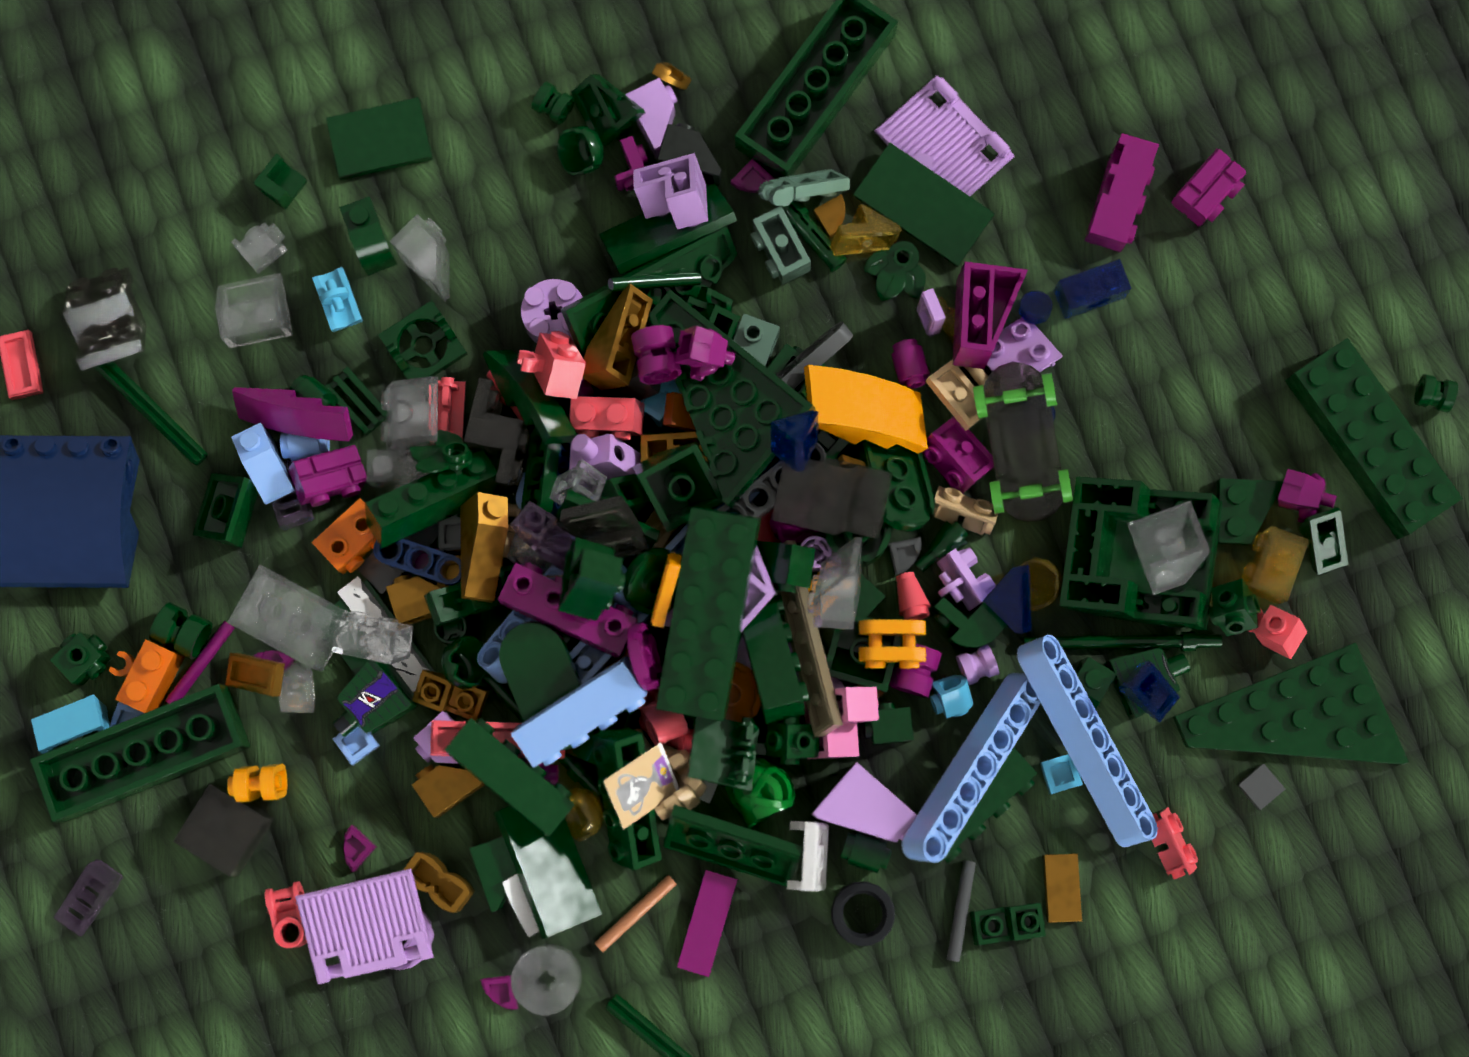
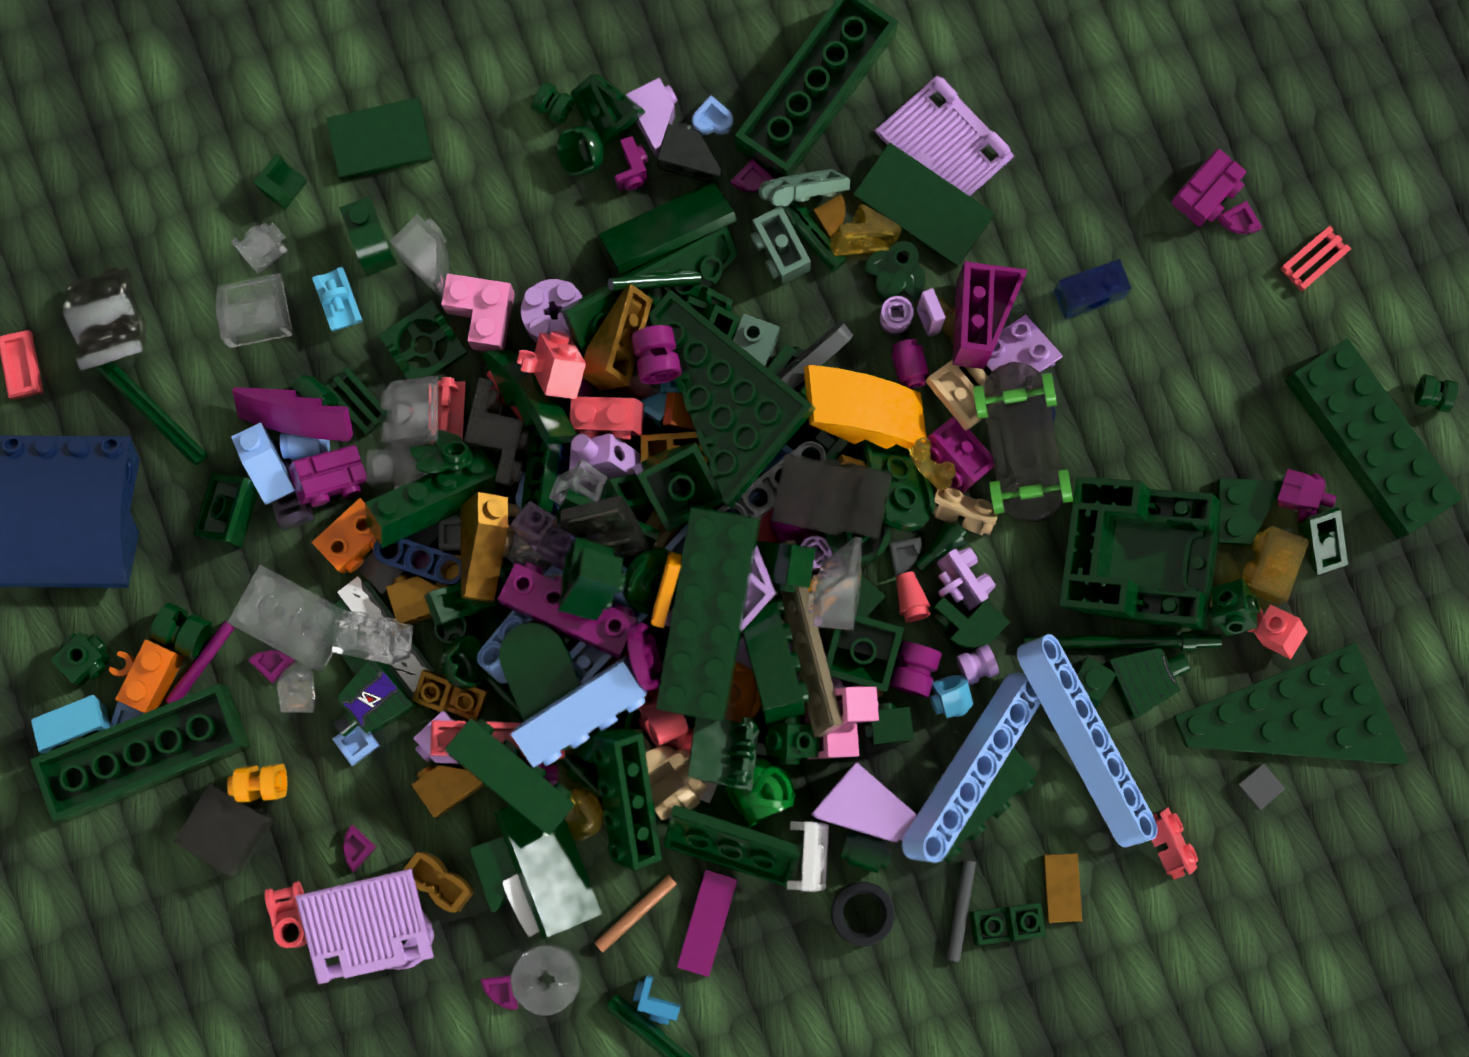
clear purple slope [54,859,123,937] -> none
pearl gold tile [226,653,285,697] -> none
sticker [604,742,680,830] -> none
lavender brick [633,153,708,230] -> none
pearl gold tile [652,62,692,90] -> none
magenta piece [675,326,735,381] -> none
clear blue slope [771,410,818,473] -> none
light orange brick [859,620,926,669] -> none
clear blue slope [983,565,1032,634] -> none
clear yellow hair [1009,557,1062,611] -> none
clear blue tile [1019,291,1053,324] -> none
medium azure plate [1040,754,1083,795] -> none
magenta wedge [1084,133,1159,252] -> none
clear blue slope [1118,660,1180,723] -> none
clear slope [1127,500,1210,595] -> none
none -> bright pink brick [441,273,515,351]
none -> dark azure bracket [633,975,681,1024]
none -> light blue tile [692,96,733,136]
none -> lavender wheel [879,296,913,335]
none -> clear yellow piece [909,437,956,490]
none -> magenta tile [1217,201,1263,234]
none -> coral tile [1280,225,1351,292]

